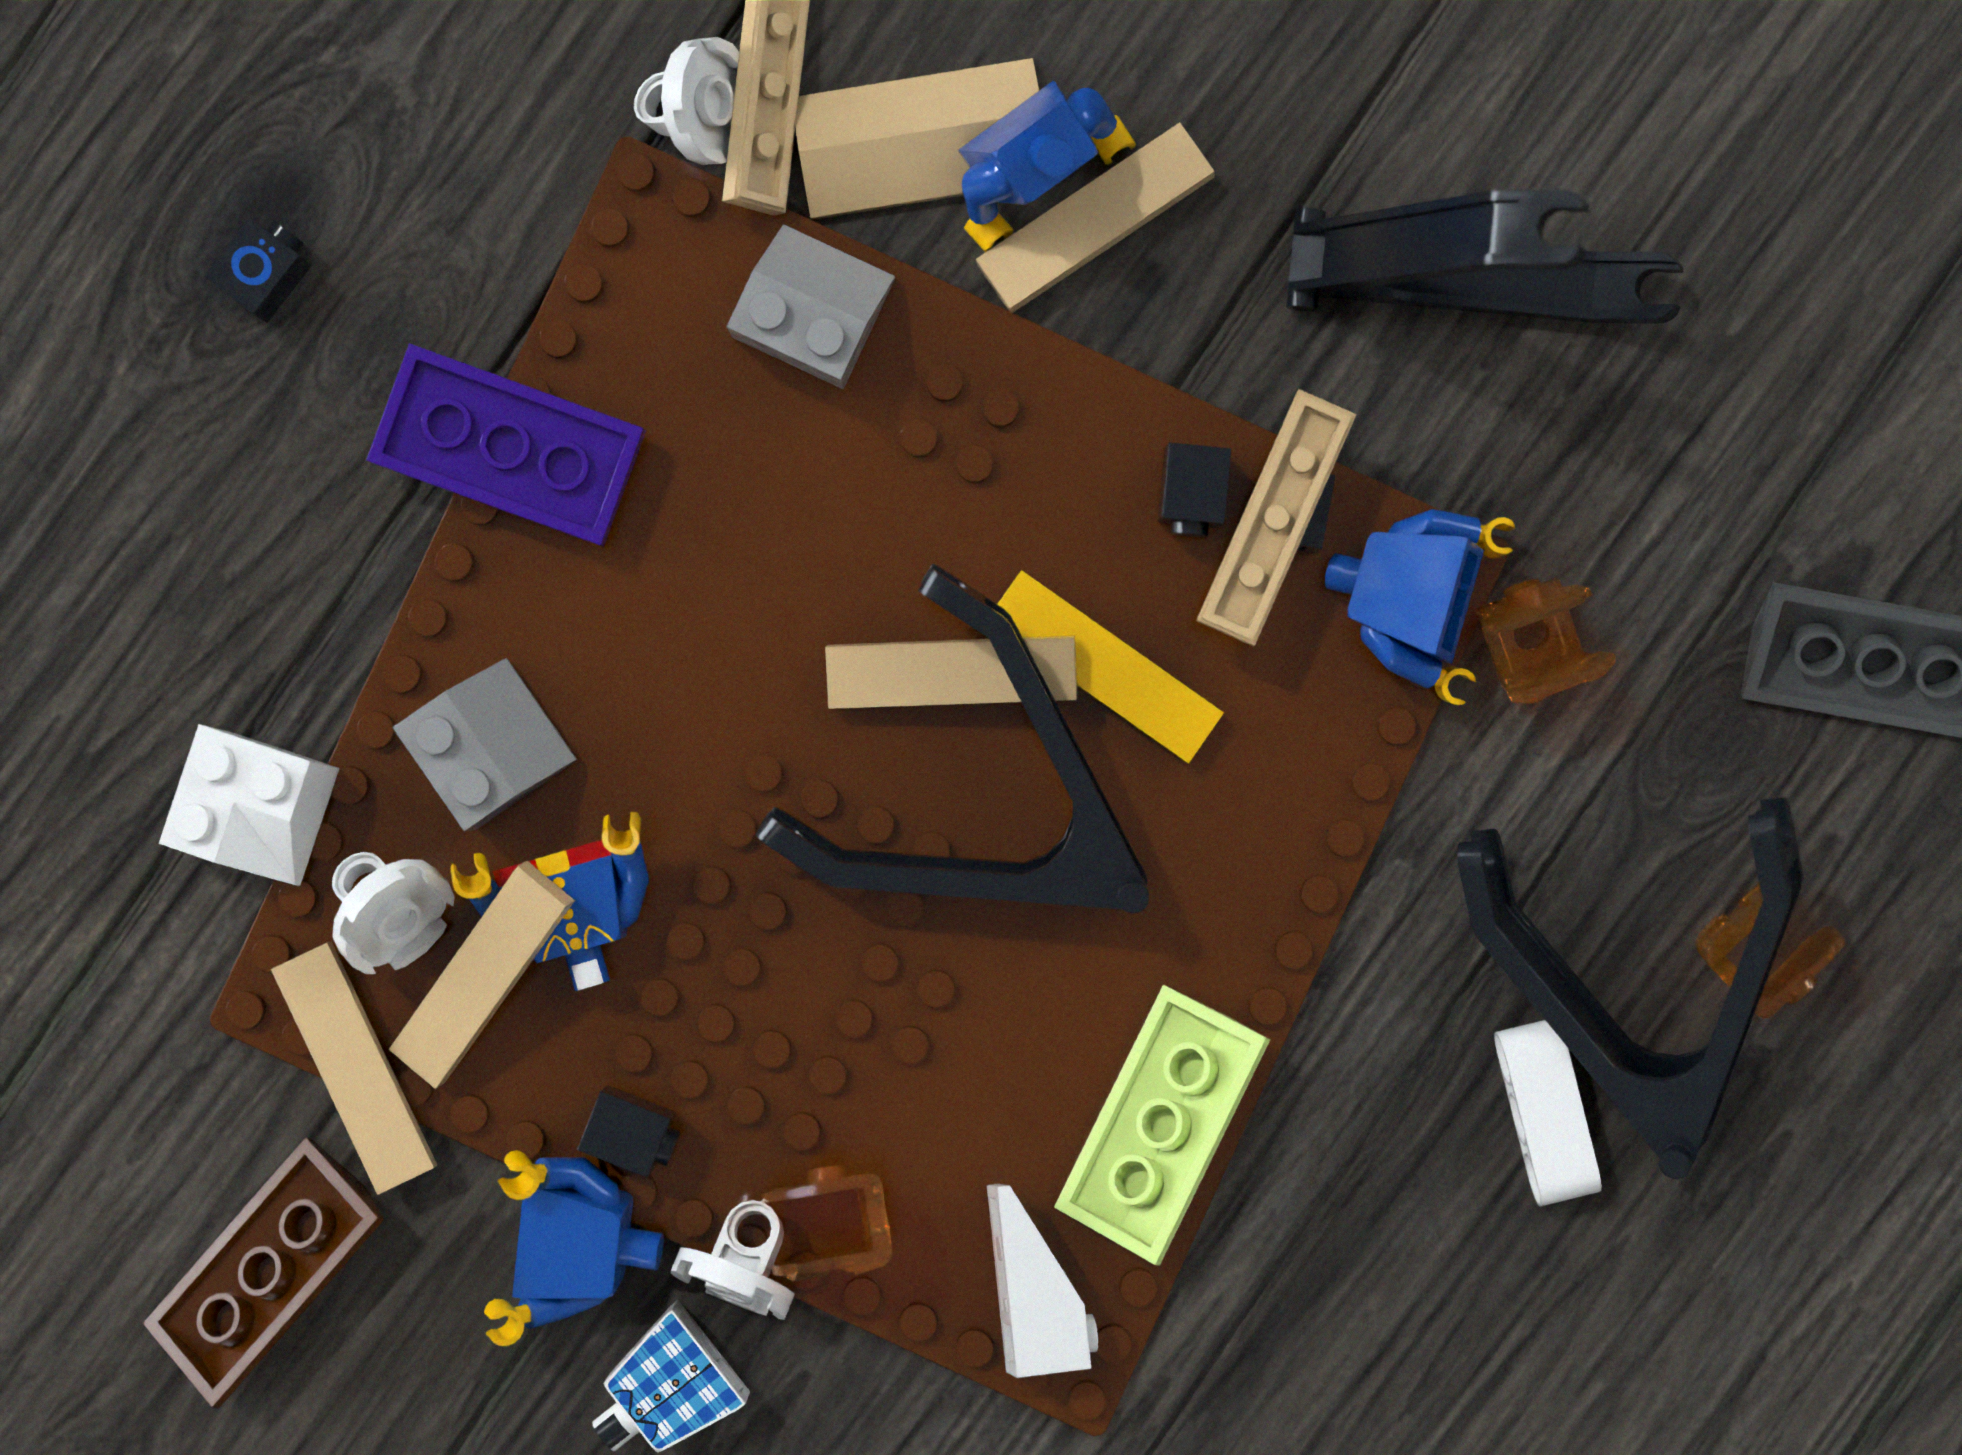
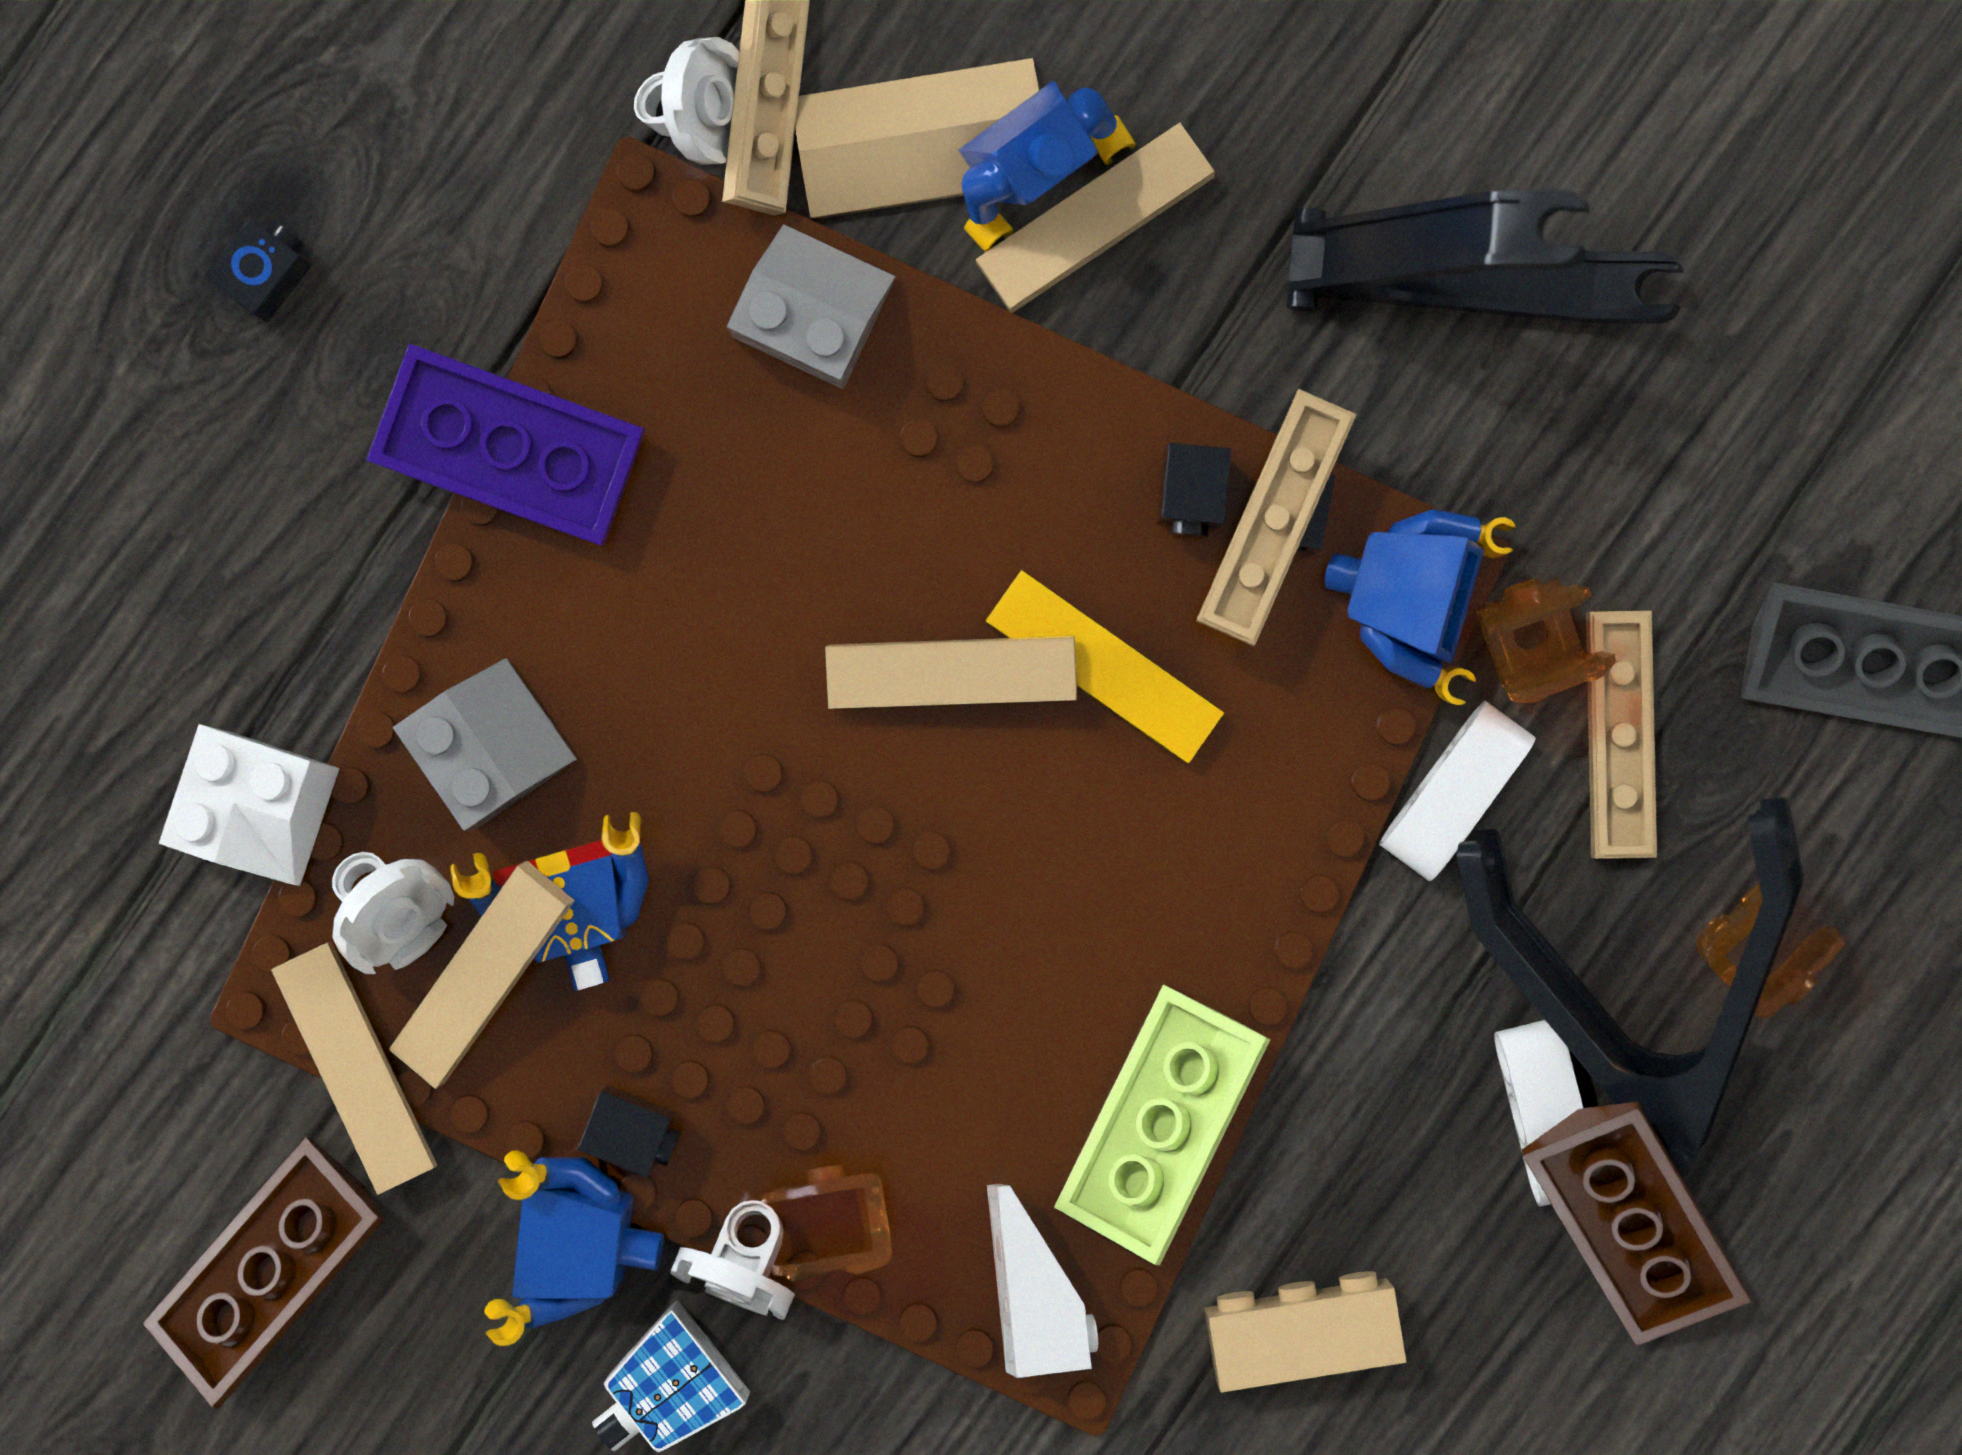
black piece [755,564,1149,913] -> none
none -> tan brick [1204,1271,1406,1393]
none -> white beam [1379,700,1536,882]
none -> reddish brown slope [1522,1102,1751,1346]
none -> tan tile [1586,611,1657,859]

